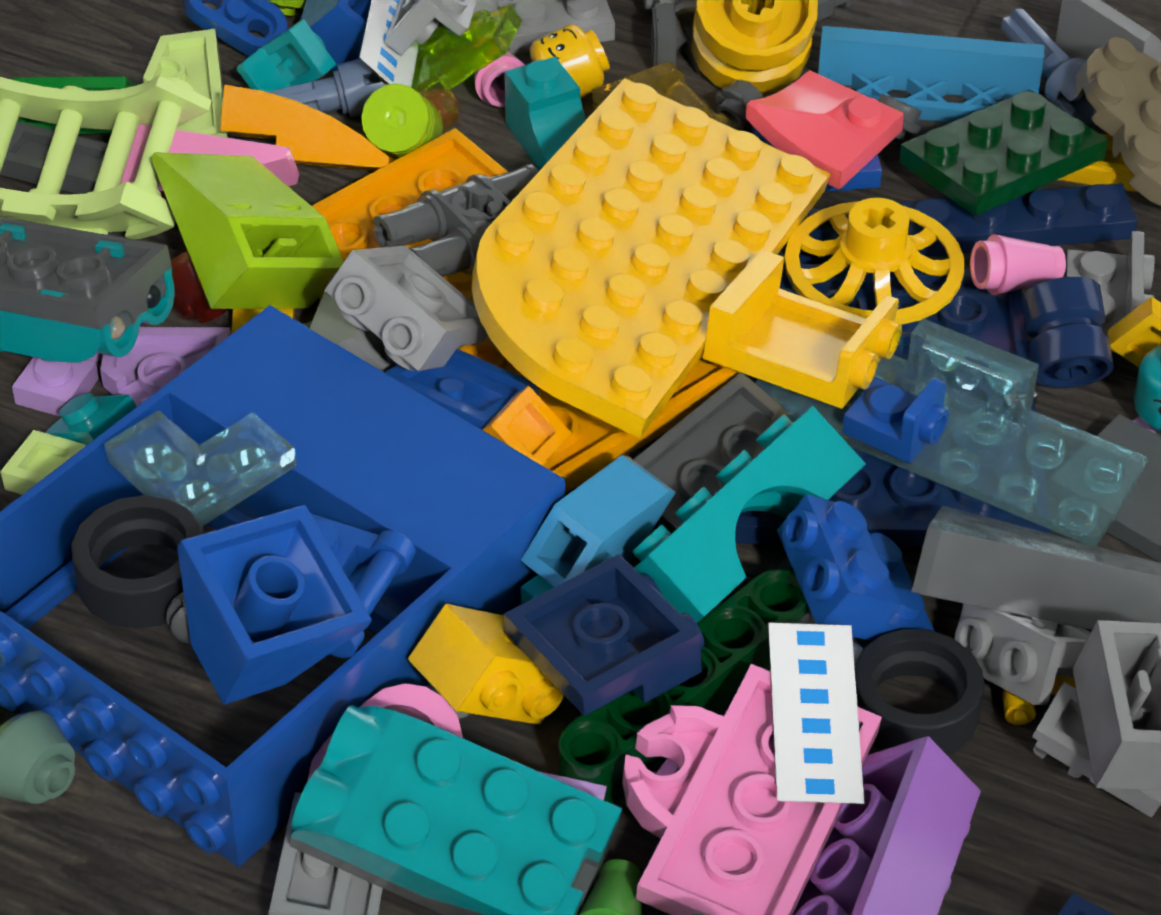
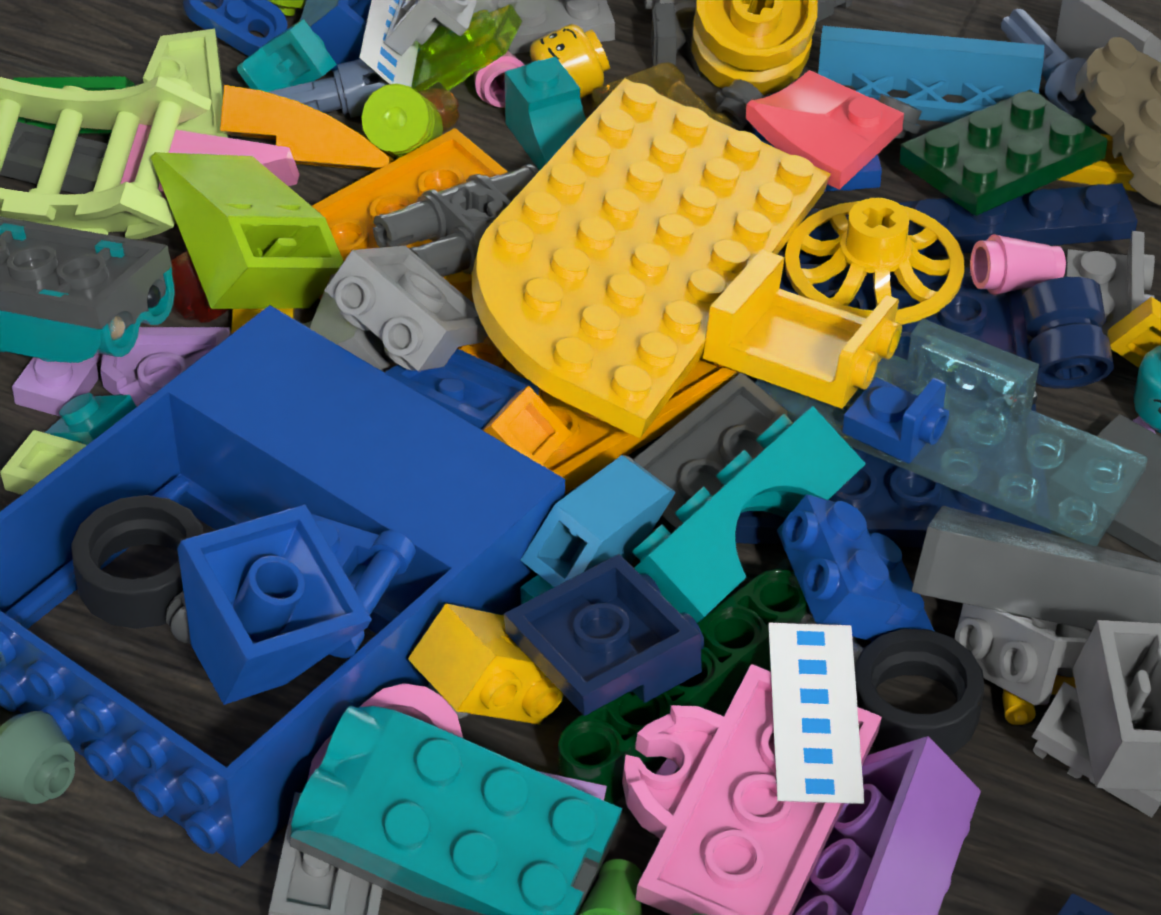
clear light blue plate [104,410,297,526] -> none

